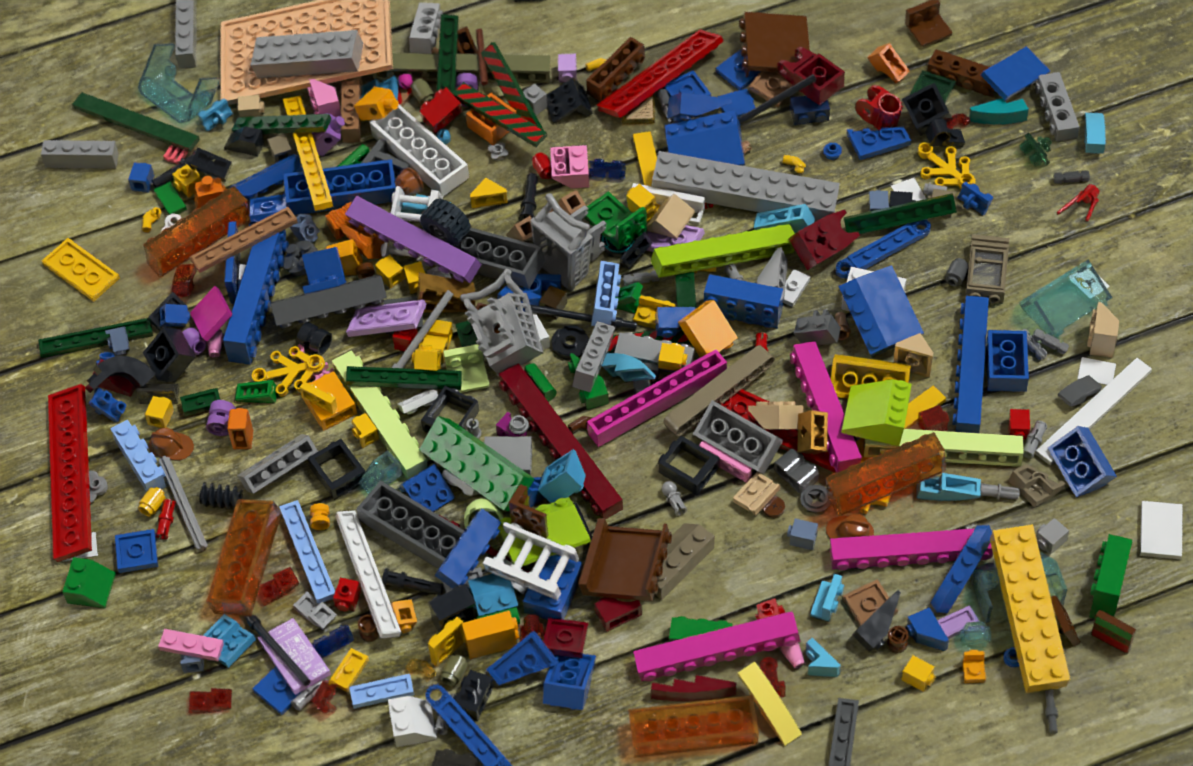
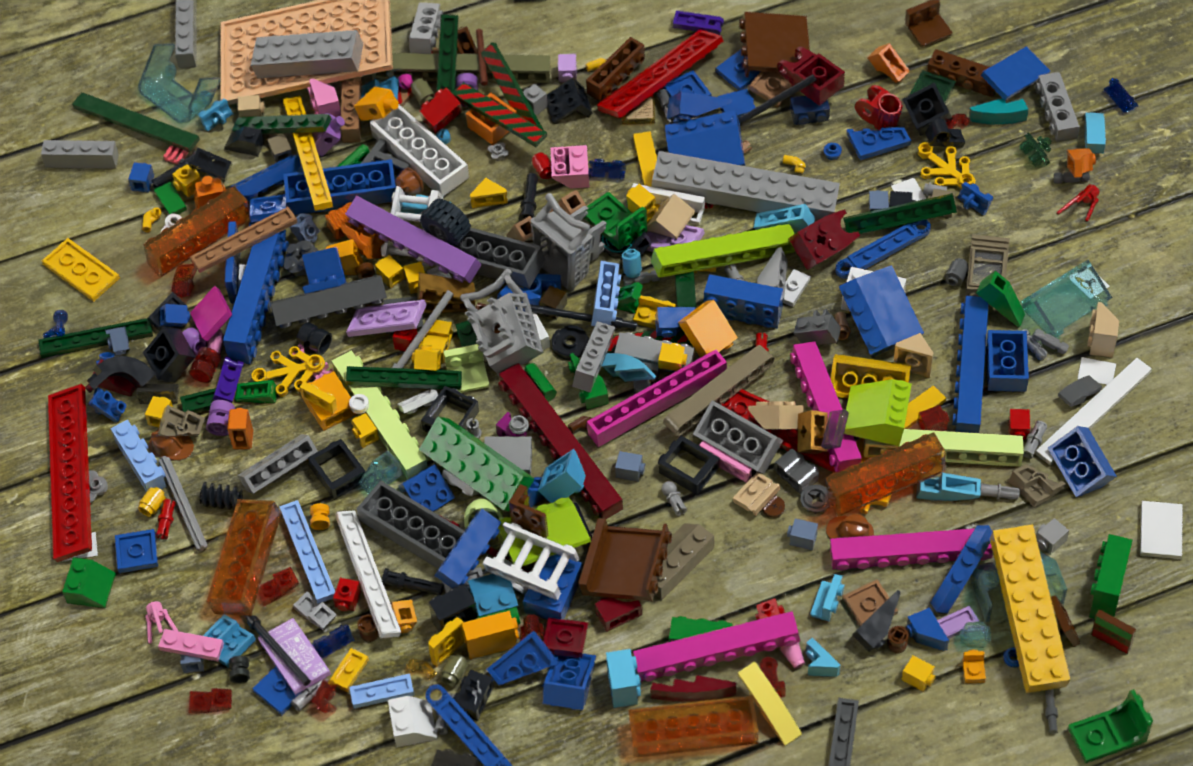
none -> clear blue piece [43,310,68,338]
none -> bright pink plant [145,602,178,644]
none -> dark tan slope [158,405,205,436]
none -> clear red wheel [188,347,221,383]
none -> dark purple plate [213,356,244,403]
none -> pearl dark grey wheel [229,656,250,683]
none -> white tile [349,394,369,414]
none -> medium azure brick [606,649,641,708]
none -> sand blue brick [615,451,646,482]
none -> medium azure brick [622,249,642,278]
none -> dark purple plate [673,10,724,35]
none -> clear purple tile [821,409,849,450]
none -> green slope [976,271,1025,328]
none -> orange arch [1067,148,1096,177]
none -> green bracket [1067,689,1153,764]
none -> clear blue hinge [1103,78,1139,113]

